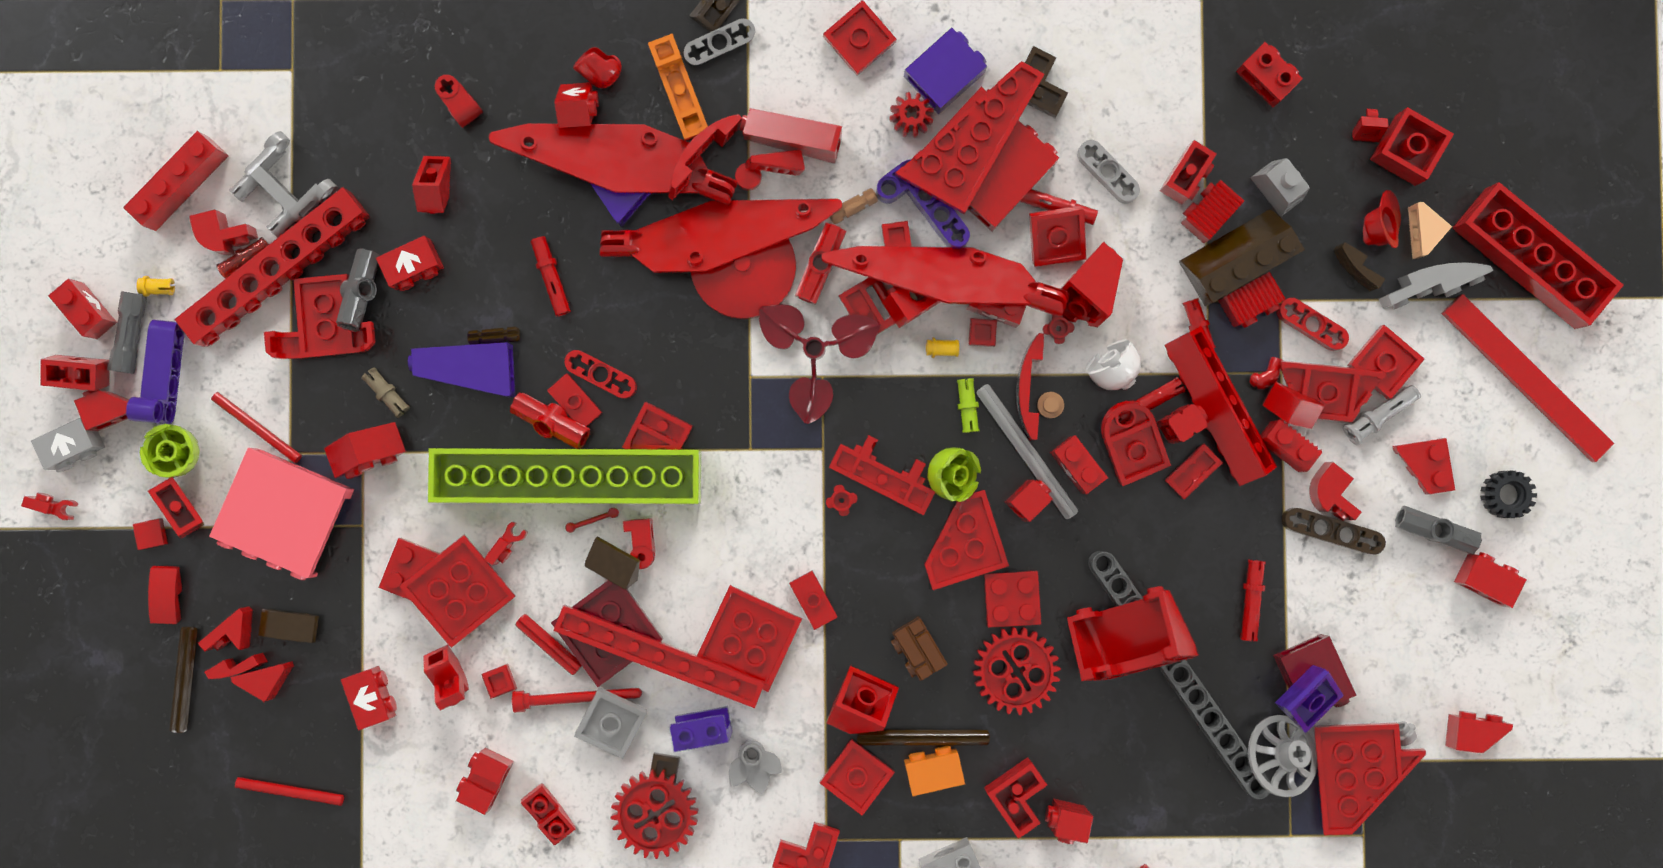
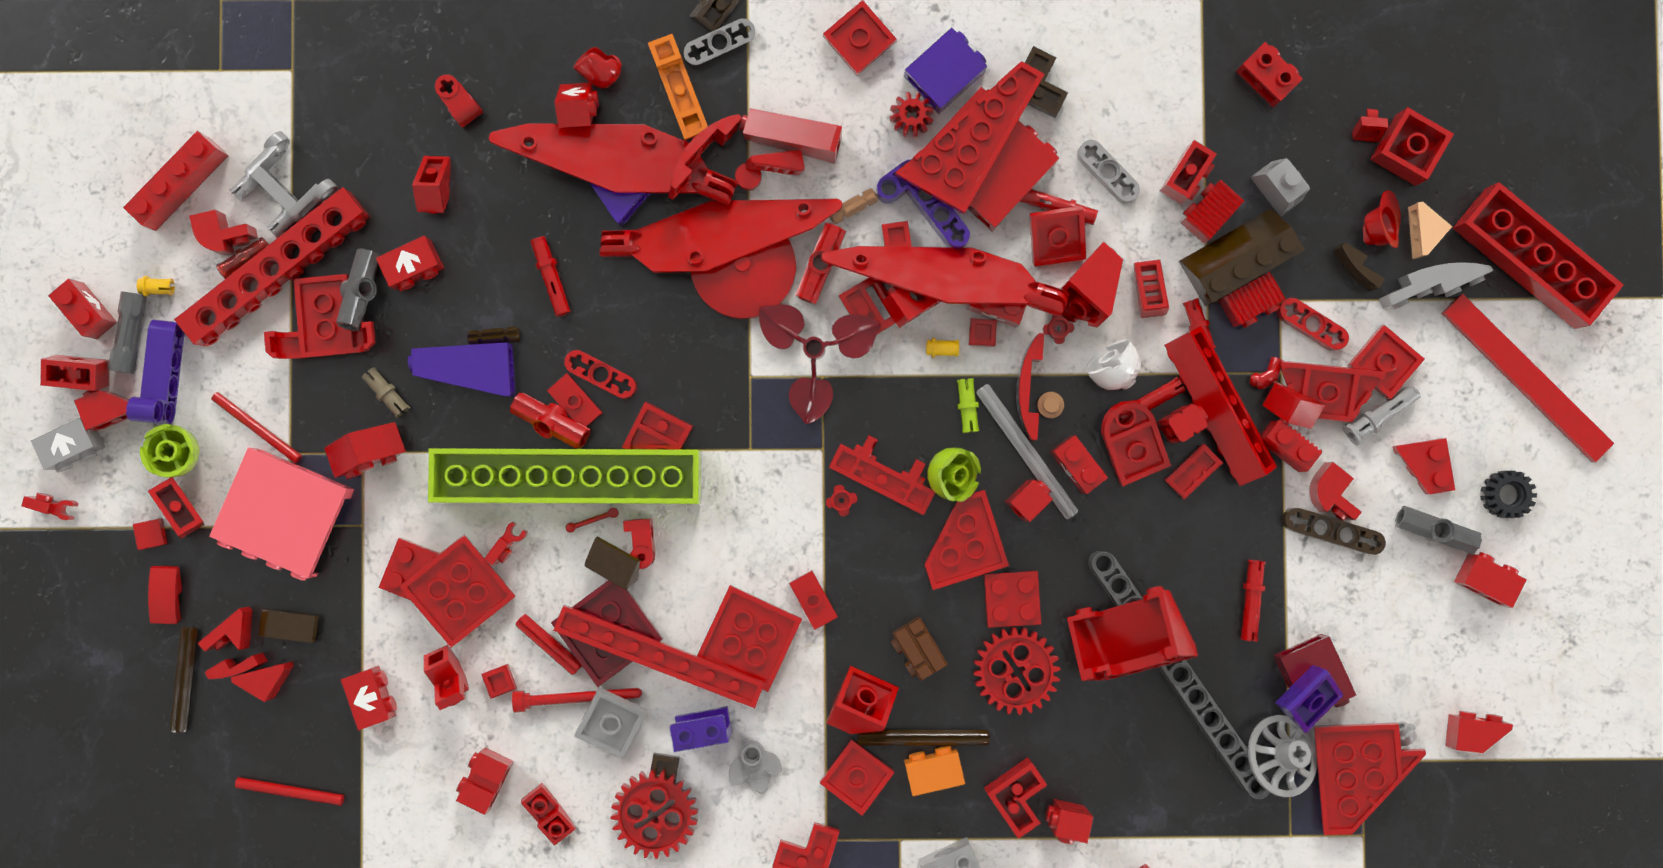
none -> red slope [1134,259,1169,318]

